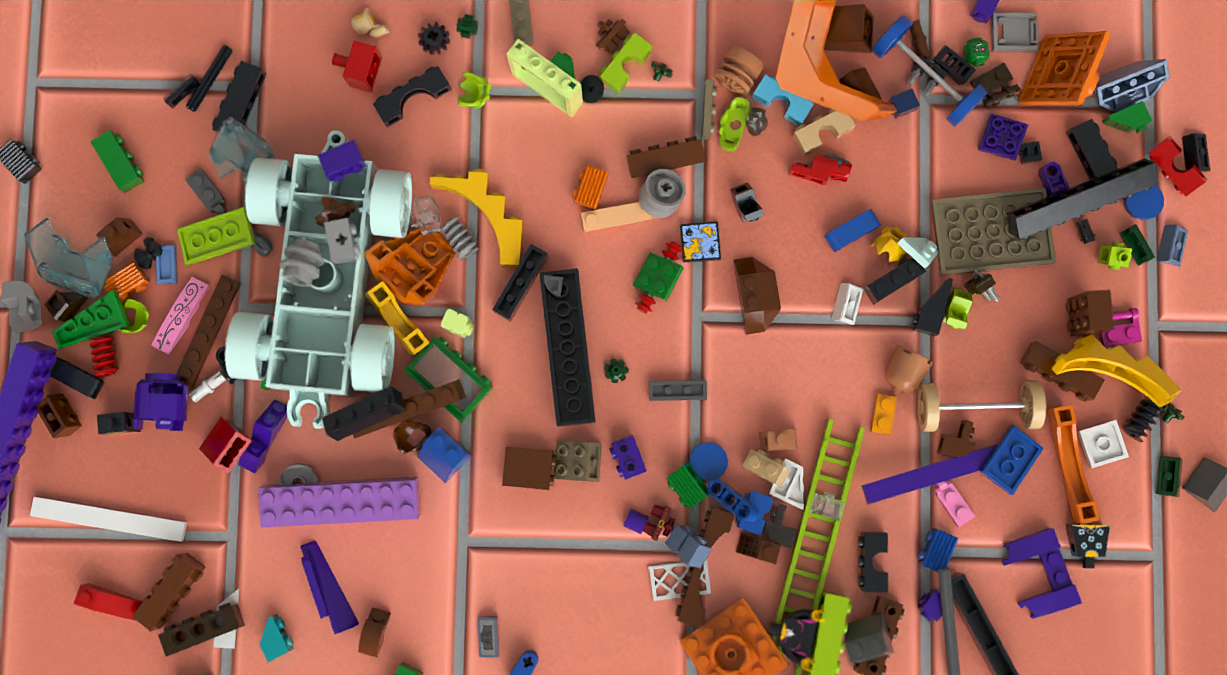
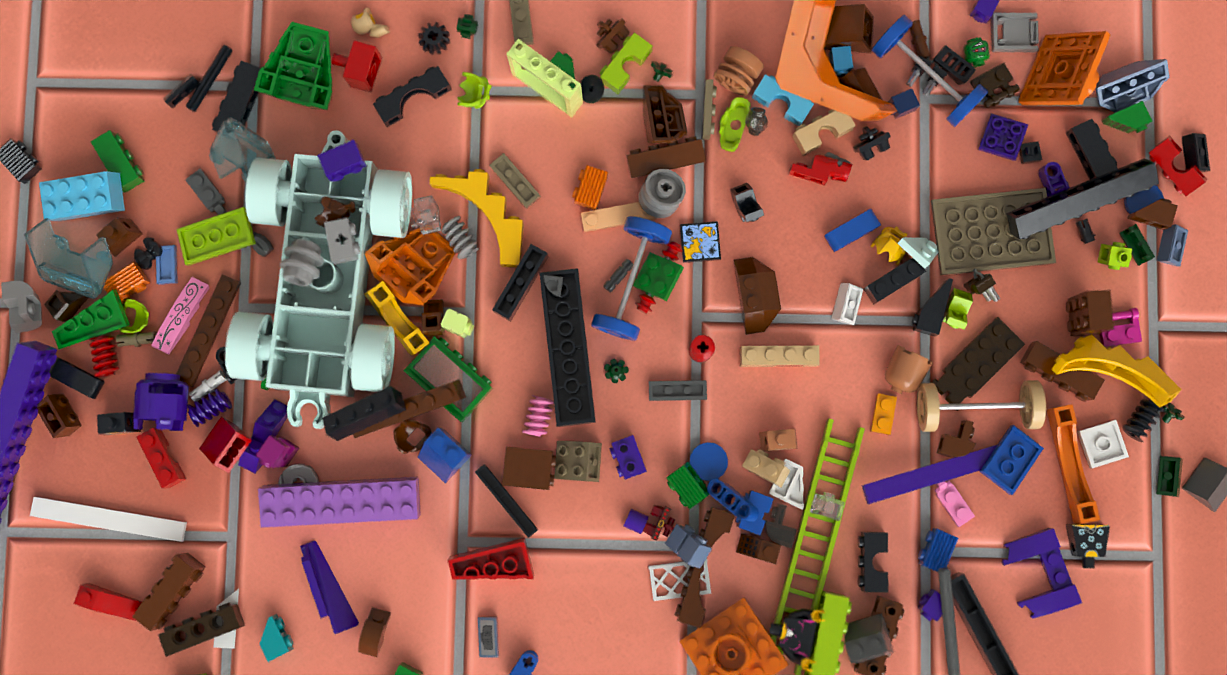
none -> medium azure brick [39,171,125,221]
none -> dark tan pin [116,331,157,347]
none -> red arch [136,428,186,488]
none -> dark purple piece [188,389,232,427]
none -> green wedge [254,22,332,110]
none -> magenta arch [256,436,300,468]
none -> reddish brown brick [422,299,445,336]
none -> red wedge [448,537,534,580]
none -> black piece [475,464,538,538]
none -> dark tan plate [489,153,541,209]
none -> bright pink piece [522,395,554,437]
none -> blue axle [591,216,672,341]
none -> dark grey axle [604,259,633,292]
none -> reddish brown wedge [643,86,687,143]
none -> red piece [689,335,715,363]
none -> tan brick [740,345,820,367]
none -> dark azure brick [829,46,853,77]
none -> black hips [853,126,891,161]
none -> dark brown hinge [930,317,1025,411]
none -> reddish brown slope [1127,199,1178,230]

